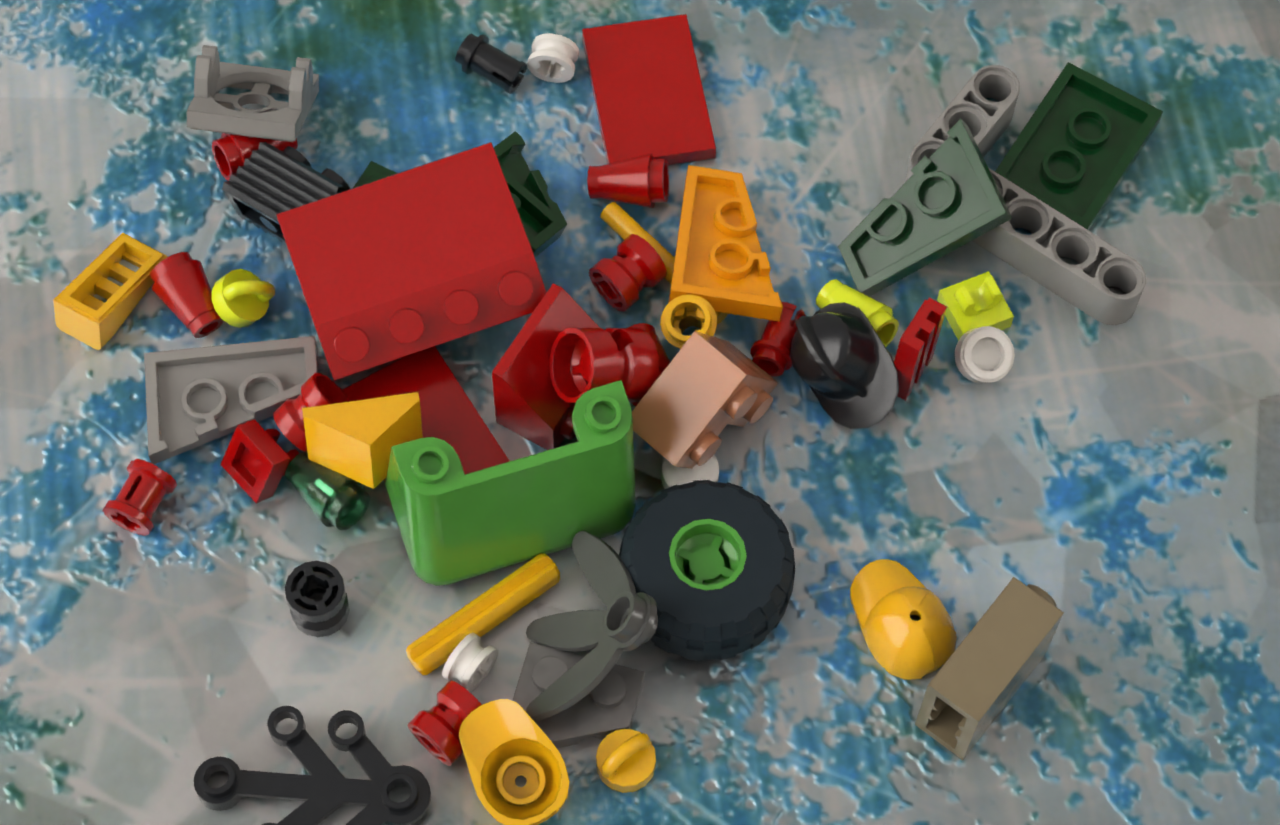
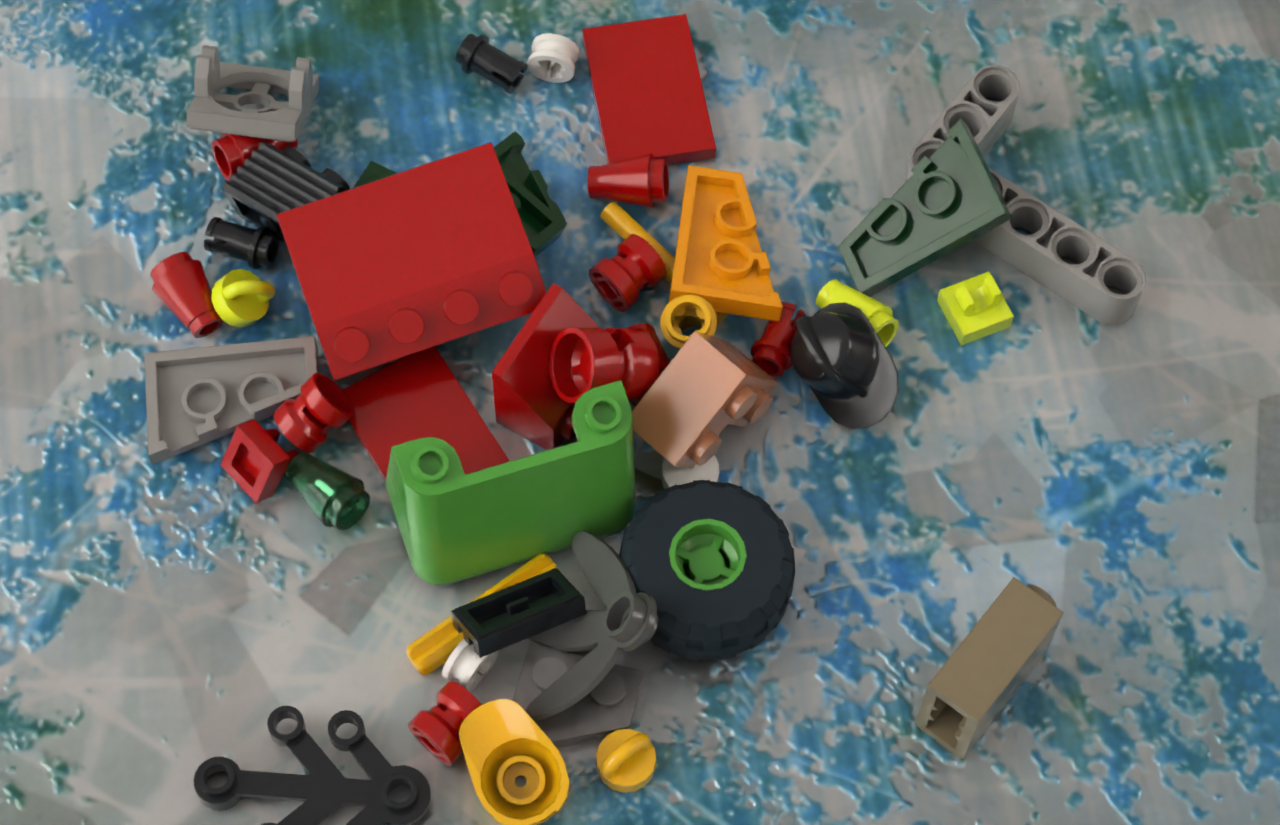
yellow slope [53,233,168,350] -> none
red bush [103,459,177,536] -> none
black wheel [285,561,350,637] -> none
yellow slope [302,392,423,489] -> none
yellow cap [850,559,957,680] -> none
red tile [894,297,947,401] -> none
white tile [955,326,1015,383] -> none
dark green plate [995,62,1163,231] -> none
none -> black pin [204,217,279,270]
none -> black tile [451,568,586,658]

